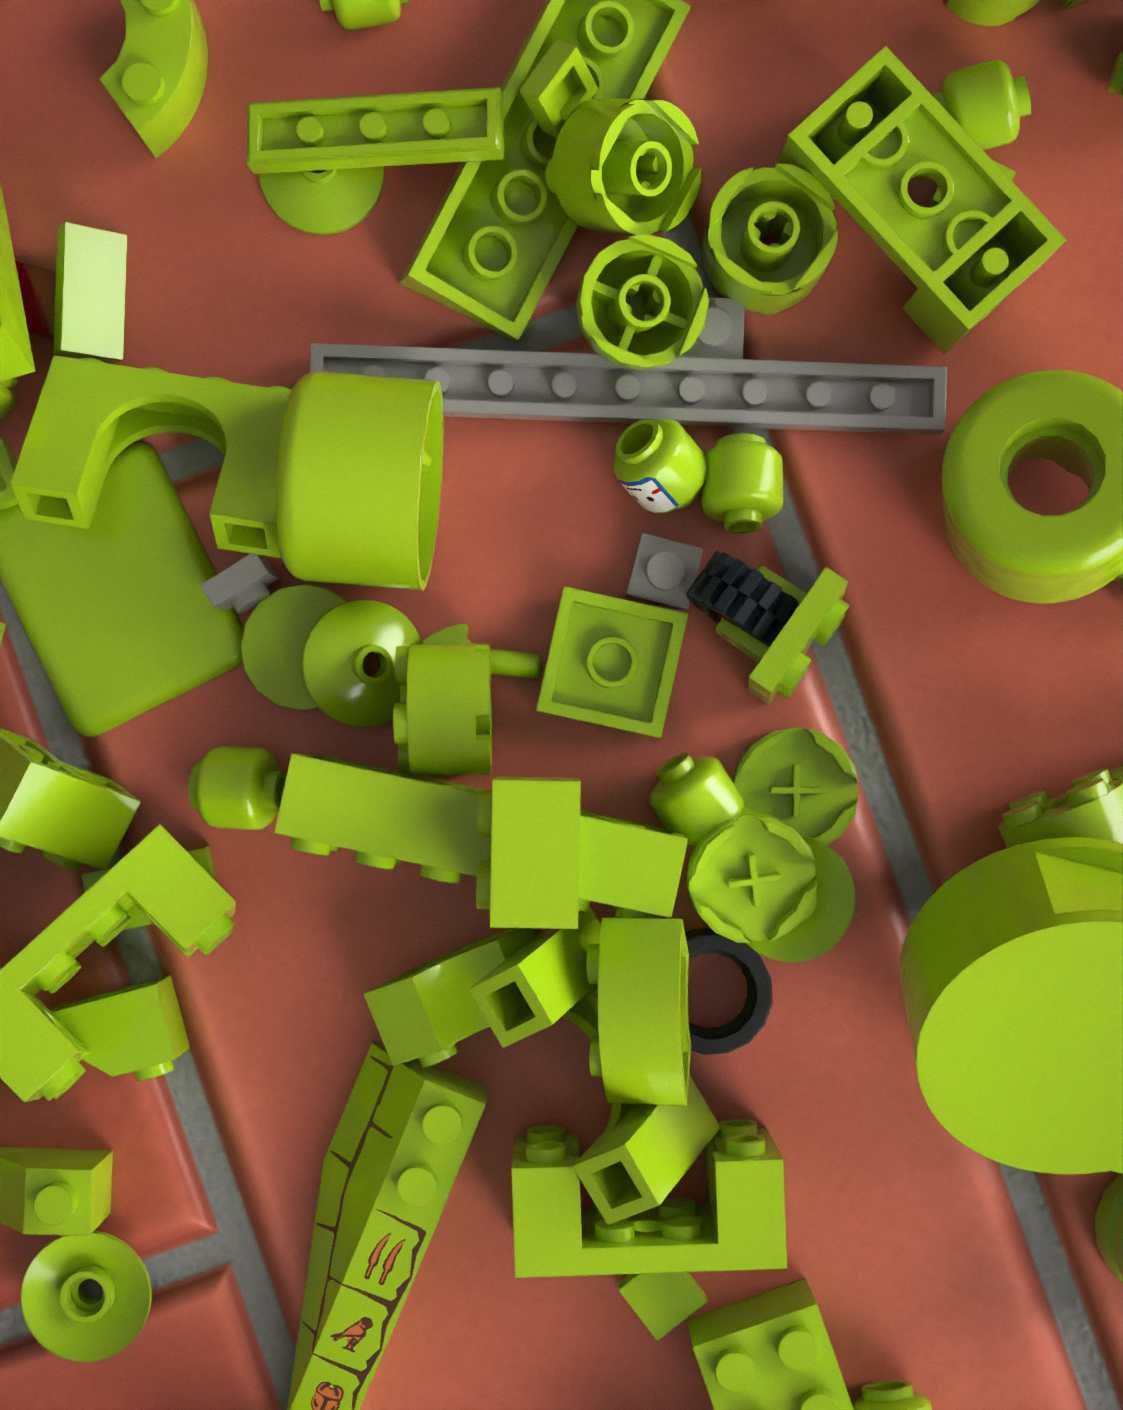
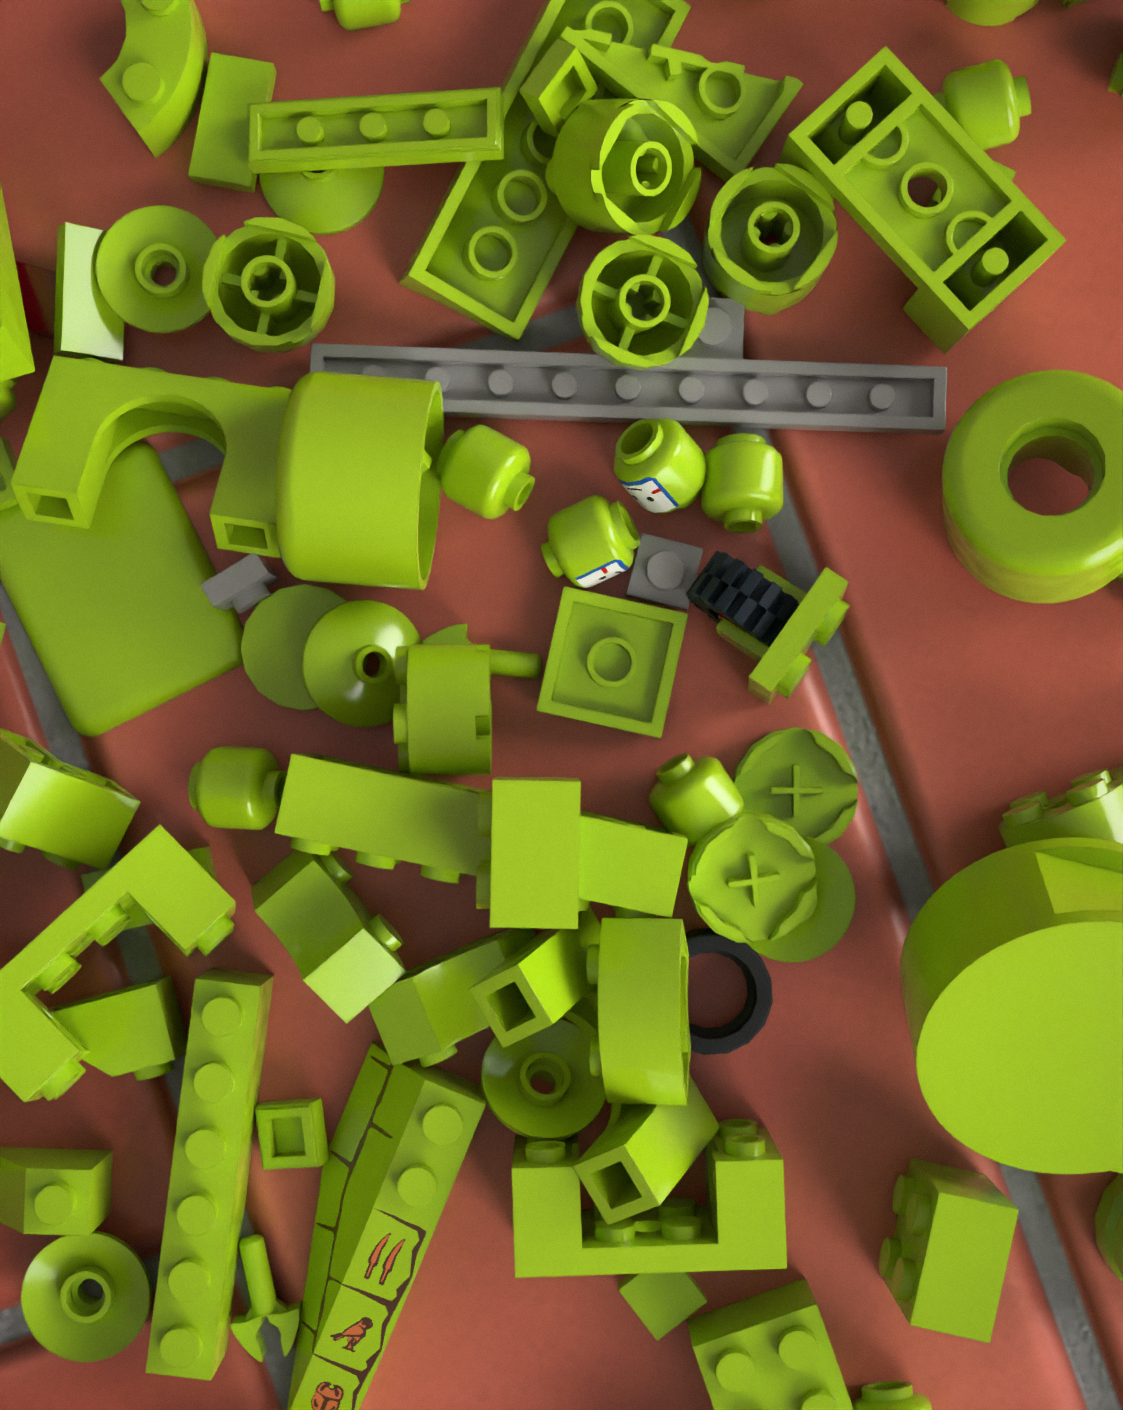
none -> lime dish [96,205,217,333]
none -> lime brick [145,968,274,1381]
none -> lime tile [188,52,277,193]
none -> lime cylinder [202,217,335,353]
none -> lime bar [230,1234,303,1362]
none -> lime brick [251,850,406,1024]
none -> lime tile [255,1097,330,1170]
none -> lime head [436,424,535,519]
none -> lime dish [481,1019,606,1141]
none -> lime head [541,494,640,589]
none -> lime wing [558,26,804,182]
none -> lime brick [879,1158,1019,1343]

